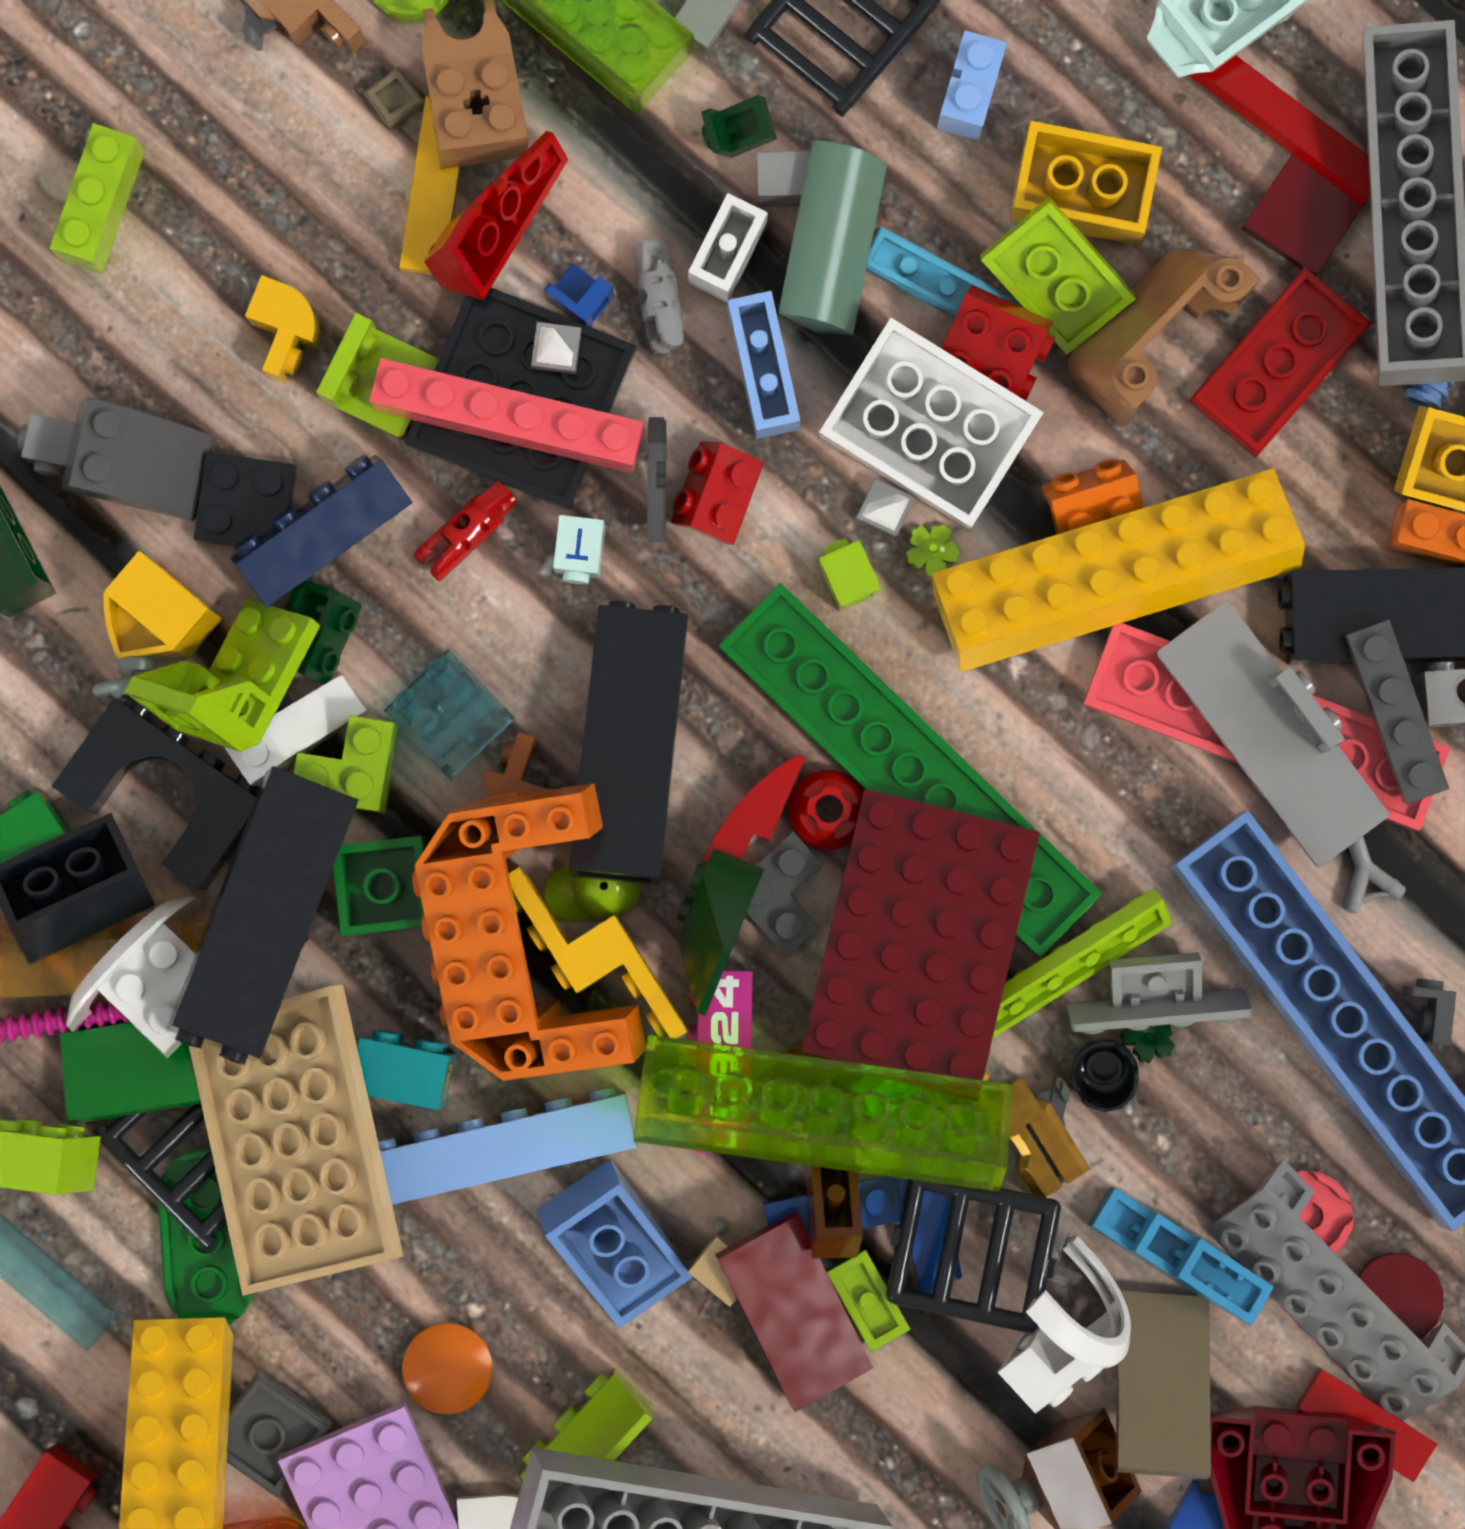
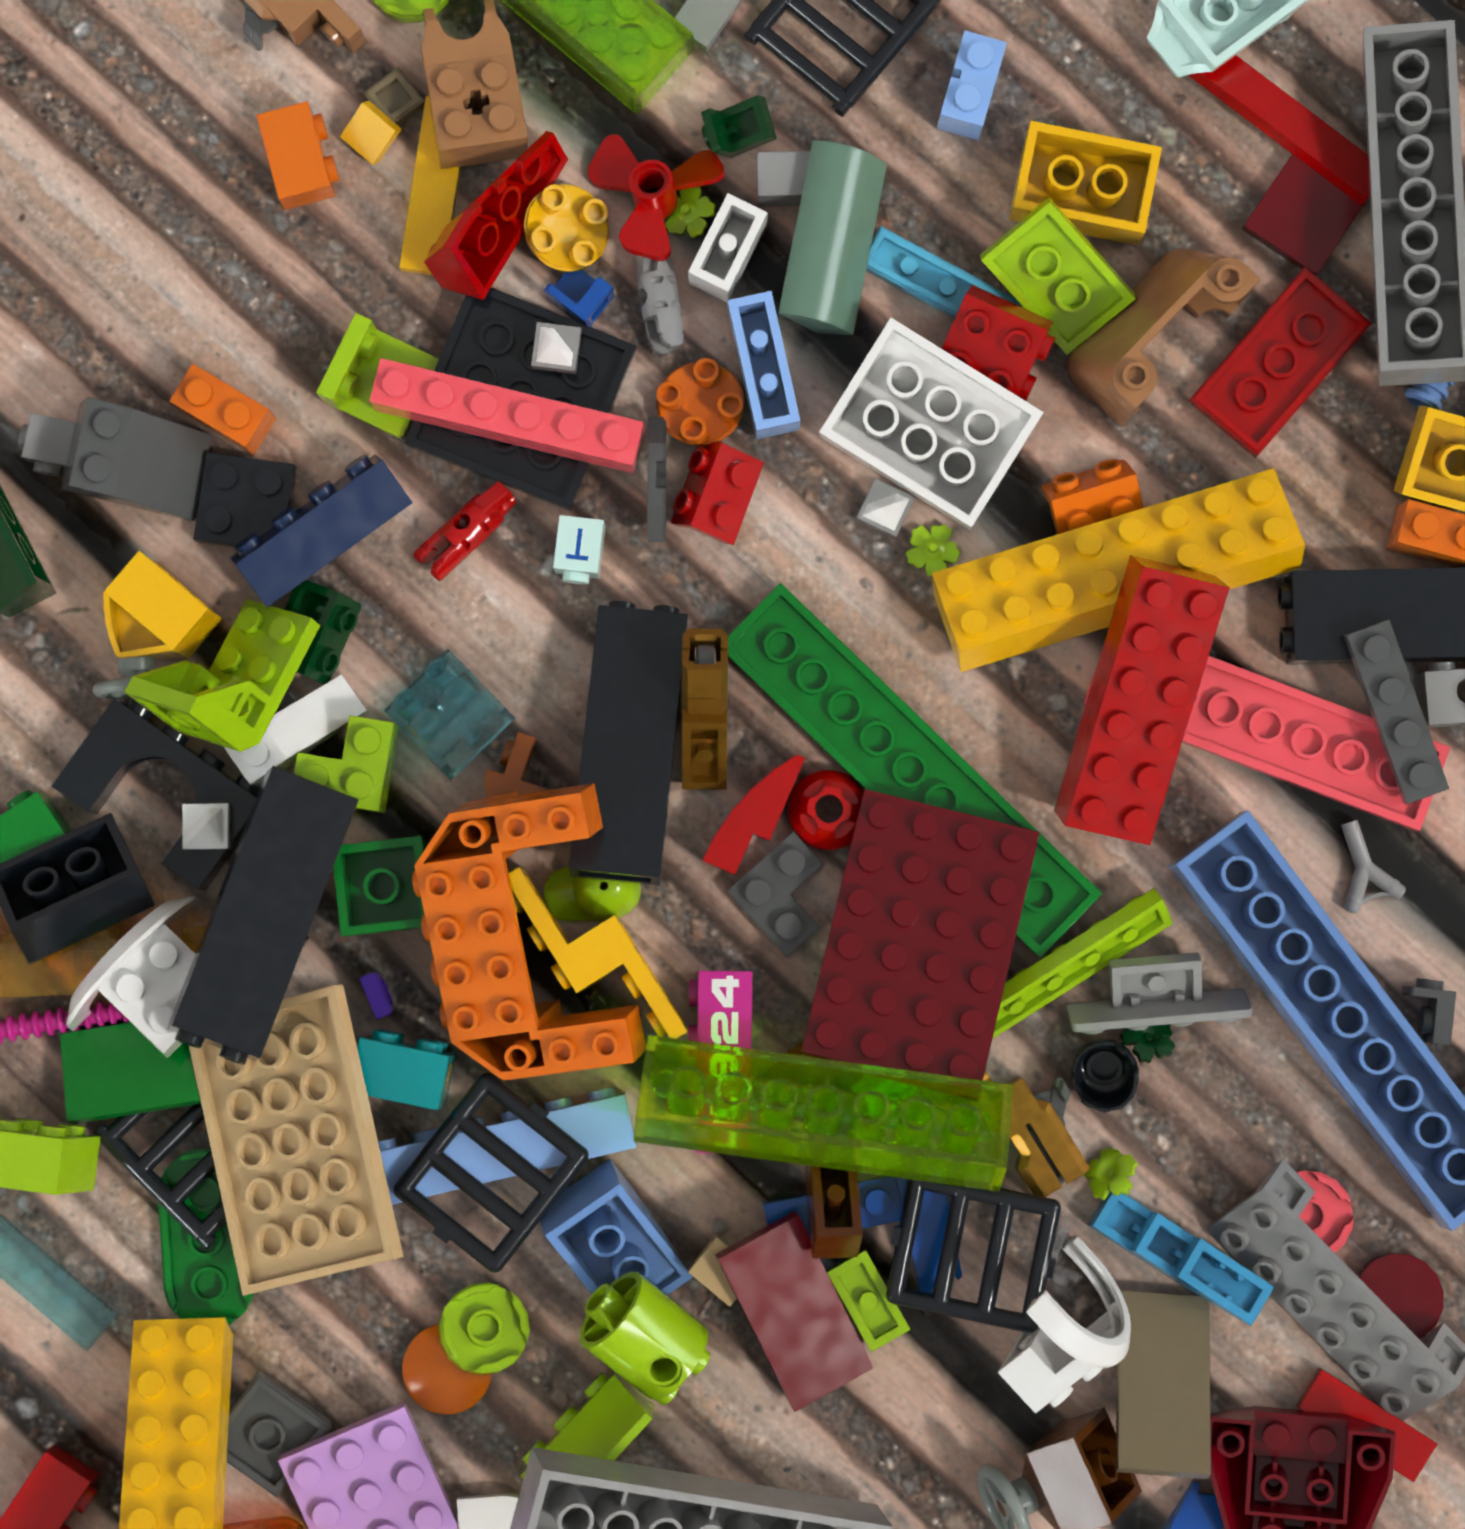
lime brick [50,123,145,274] -> none
yellow brick [245,275,320,384] -> none
dark green slope [676,849,764,1016] -> none
lime brick [818,538,882,612] -> none
light grey bracket [1157,601,1389,867] -> none
none -> orange brick [169,363,277,456]
none -> white tile [182,803,230,850]
none -> orange brick [256,101,340,210]
none -> yellow tile [340,101,402,165]
none -> dark purple tile [359,972,396,1020]
none -> black bar [393,1073,589,1273]
none -> lime tile [438,1282,530,1375]
none -> yellow dish [524,184,609,272]
none -> lime cylinder [579,1271,711,1405]
none -> red piece [588,134,725,261]
none -> orange dish [656,358,745,446]
none -> lime plant [665,187,715,238]
none -> pearl gold plate [682,628,728,790]
none -> red brick [1054,555,1230,845]
none -> lime plant [1084,1147,1138,1200]

